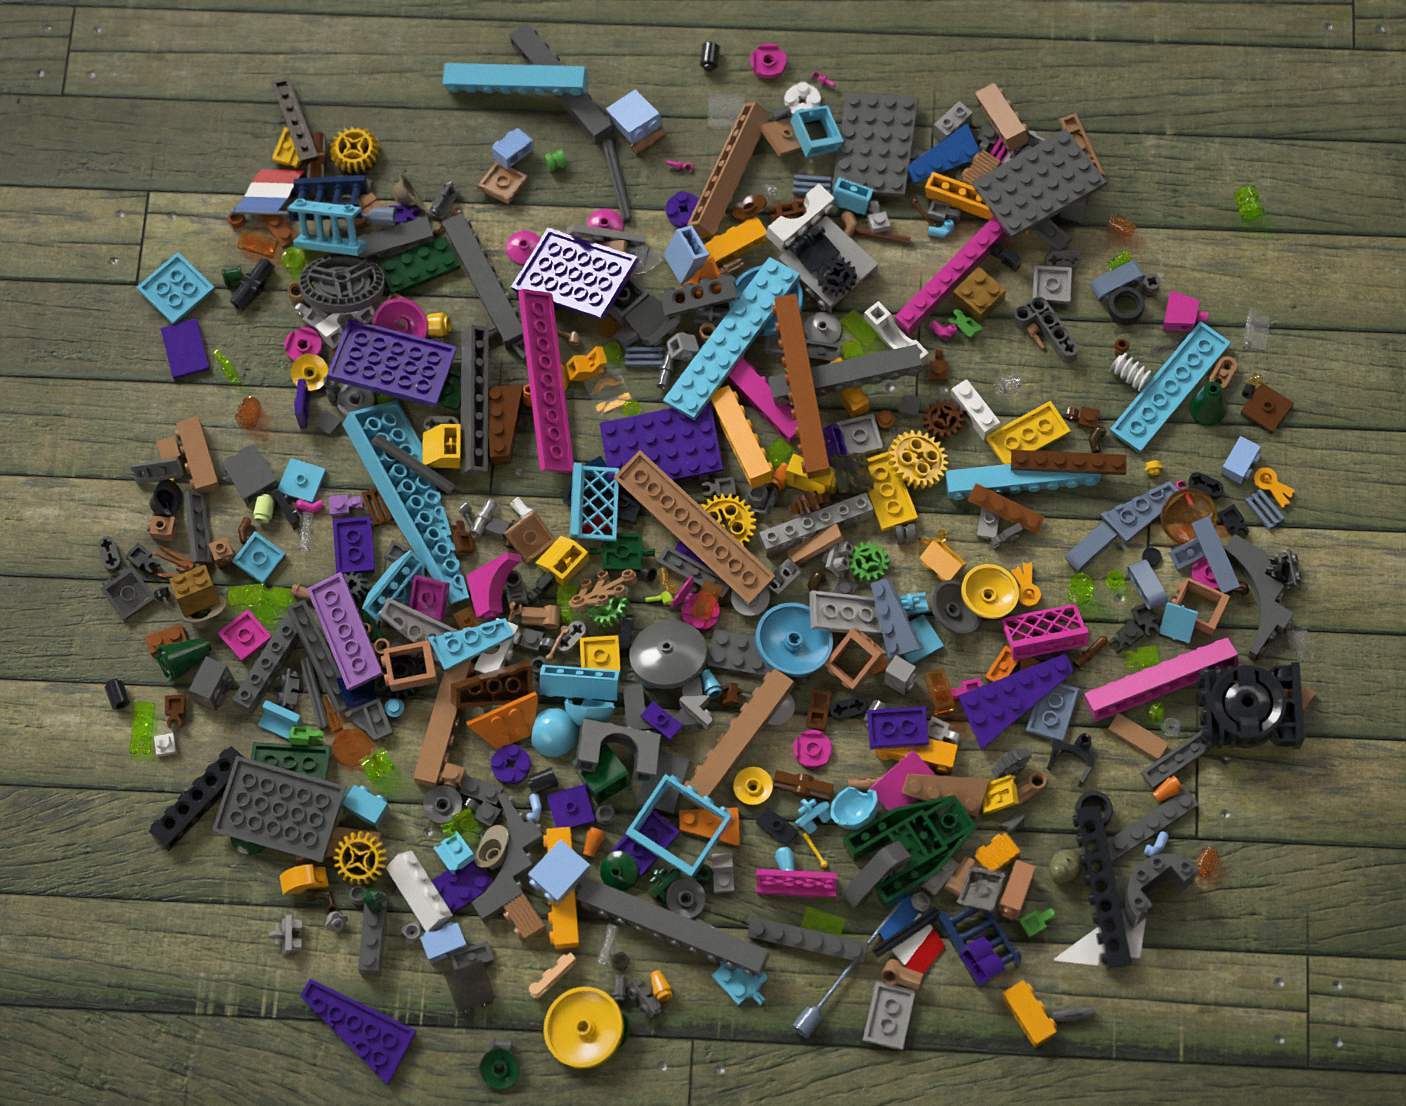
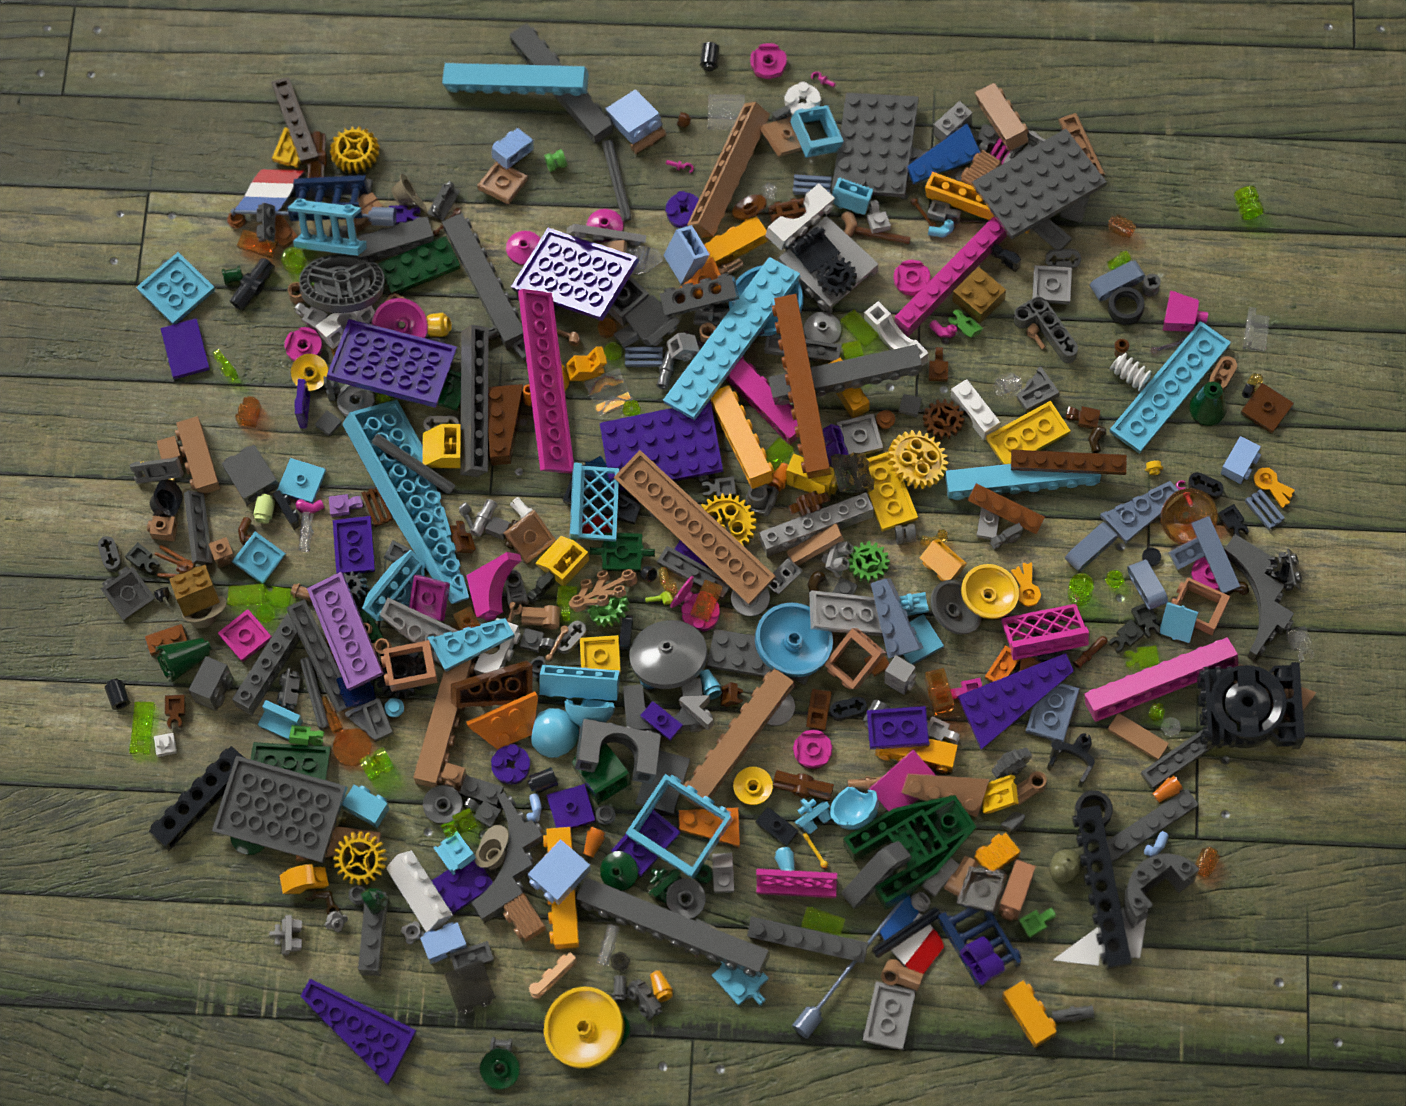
none -> dark grey hinge [256,202,276,242]
none -> reddish brown hinge [677,112,691,127]
none -> dark pink tile [893,259,931,296]
none -> dark grey wing [1017,366,1059,413]

